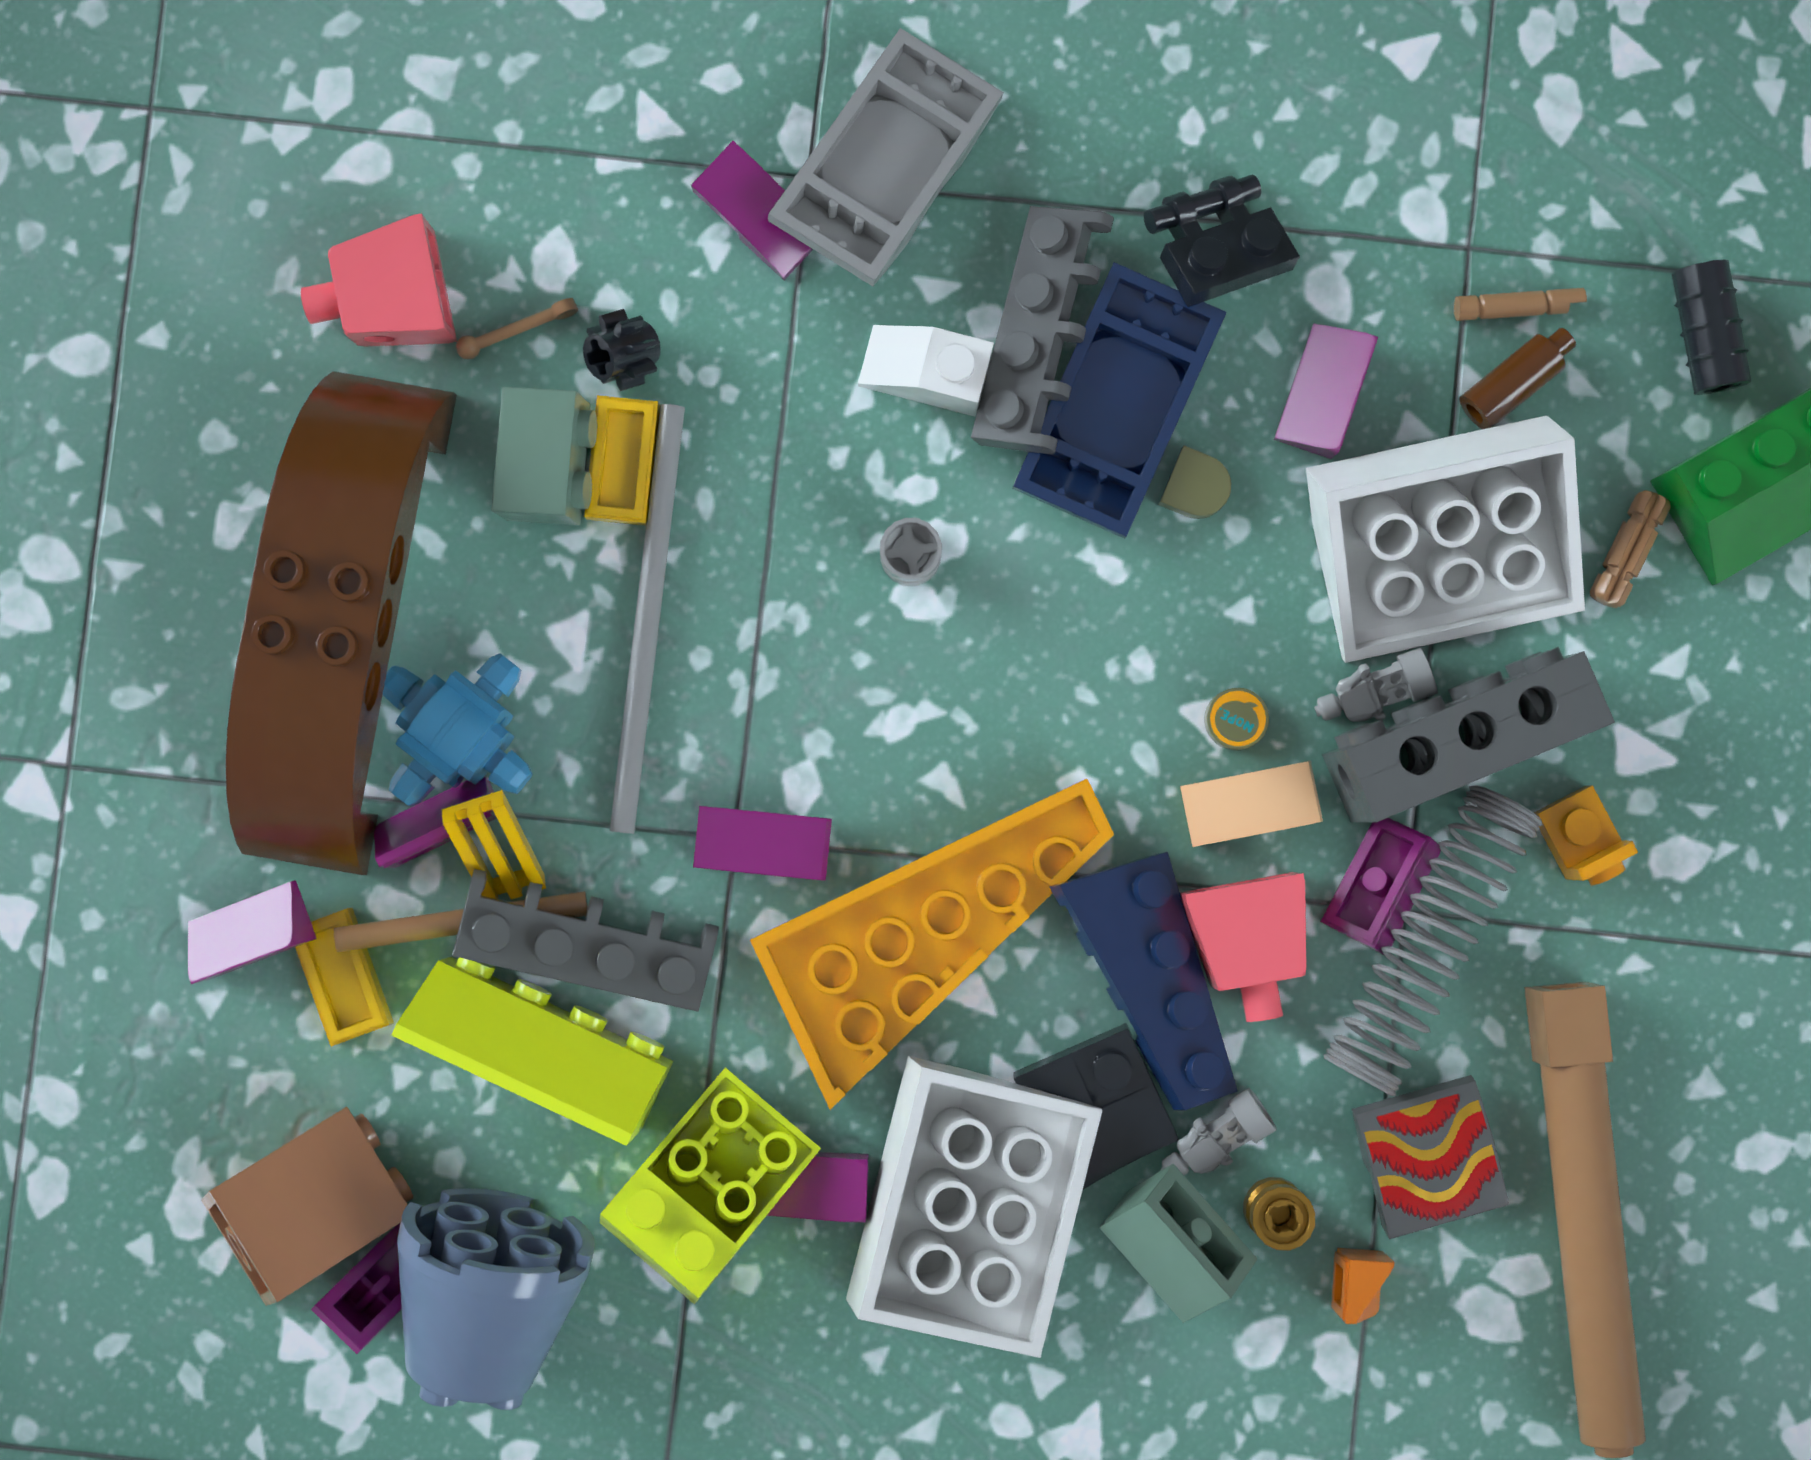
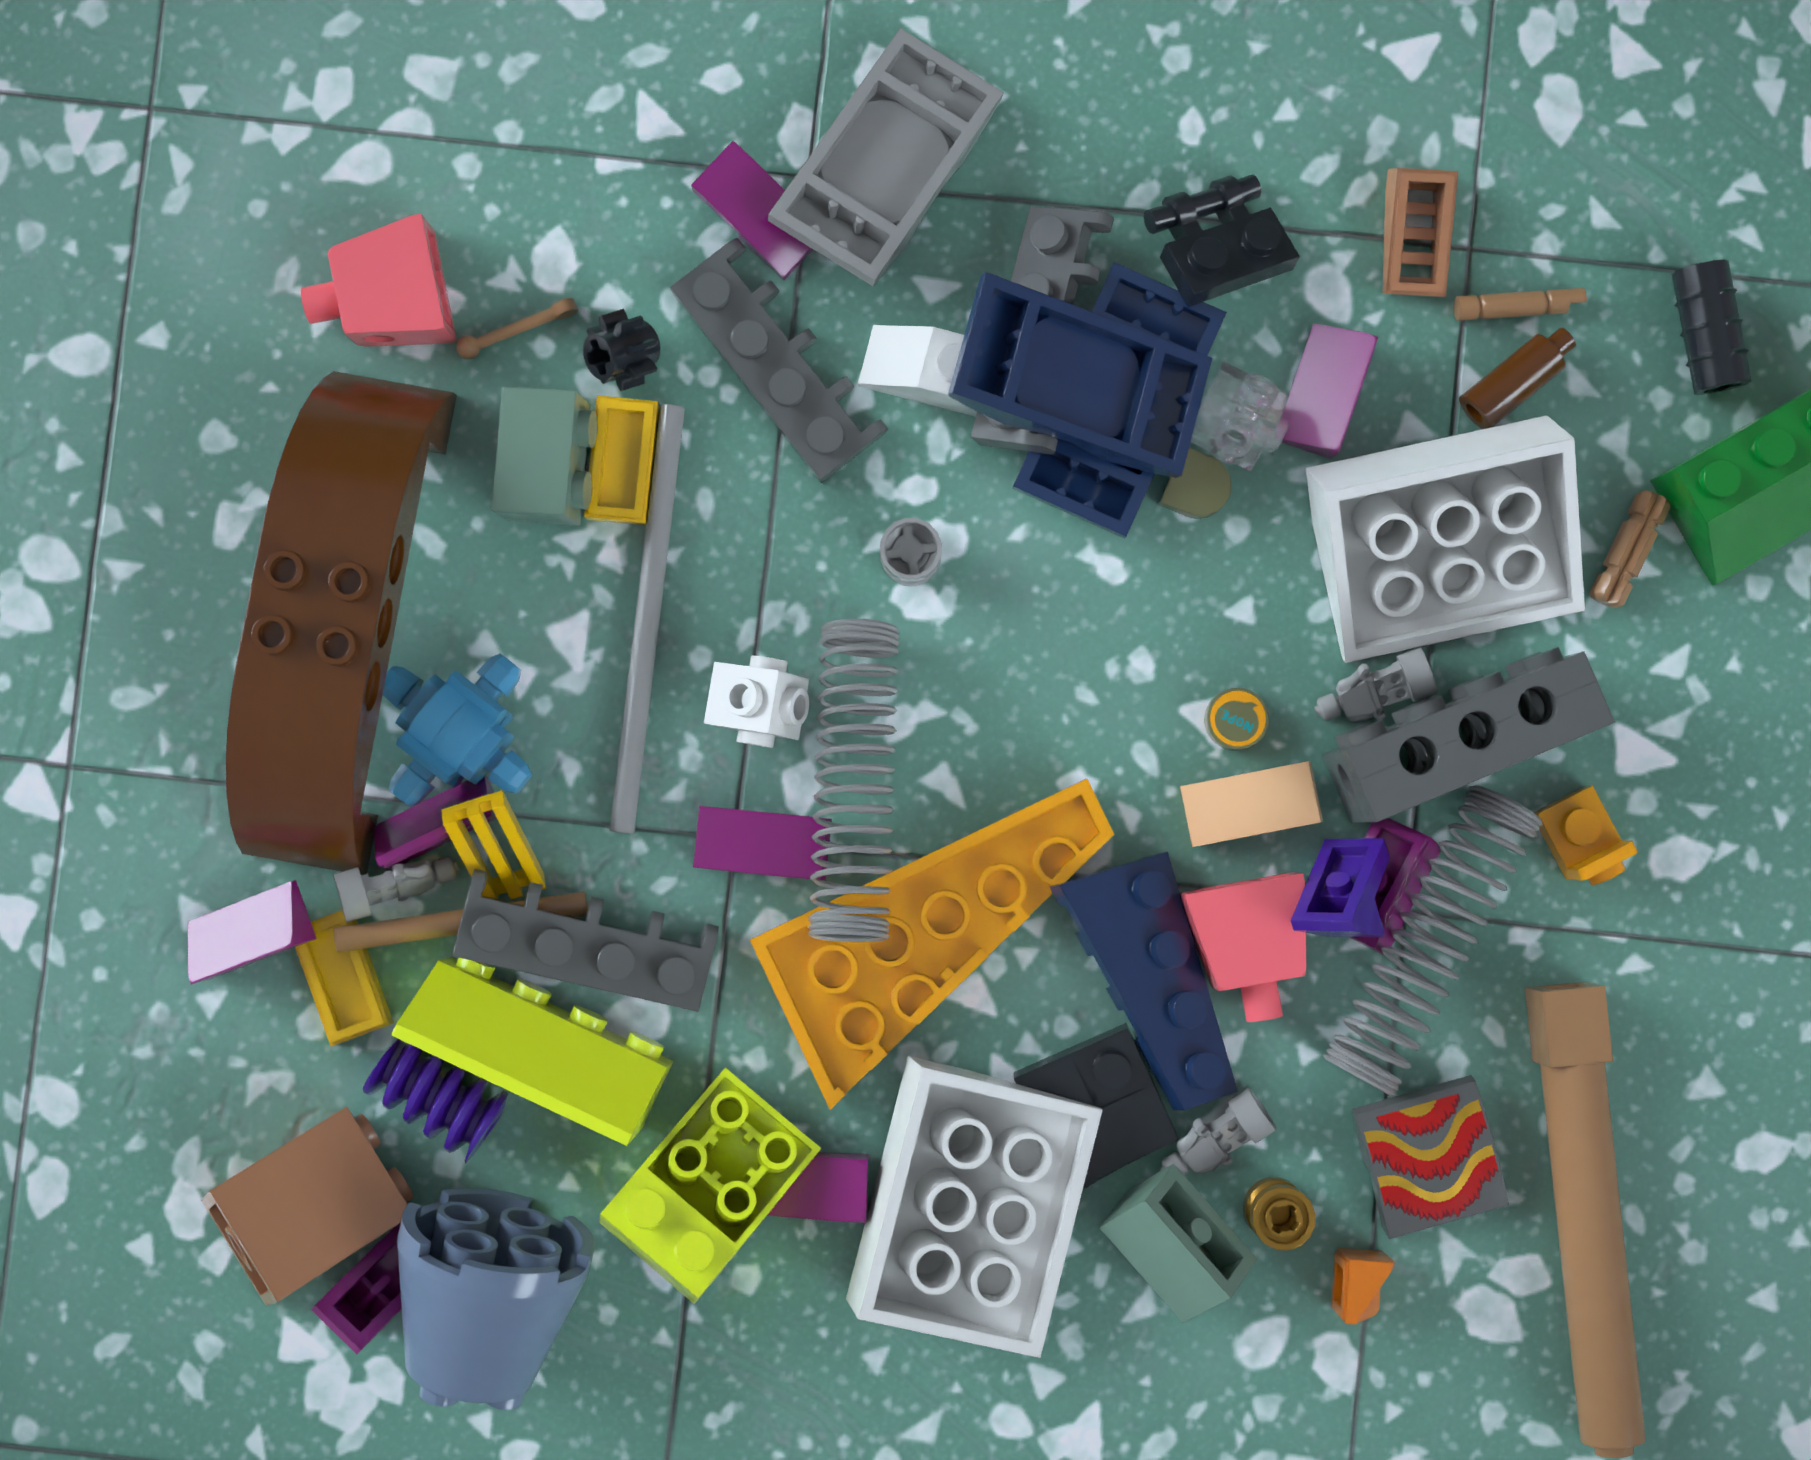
none -> light grey piece [333,856,459,922]
none -> dark purple piece [363,1039,508,1164]
none -> dark grey hinge [670,238,888,483]
none -> white brick [704,655,809,748]
none -> light grey piece [808,619,900,942]
none -> dark blue slope [948,272,1212,478]
none -> clear brick [1191,361,1290,472]
none -> dark purple slope [1291,838,1390,938]
none -> nougat slope [1382,168,1458,297]

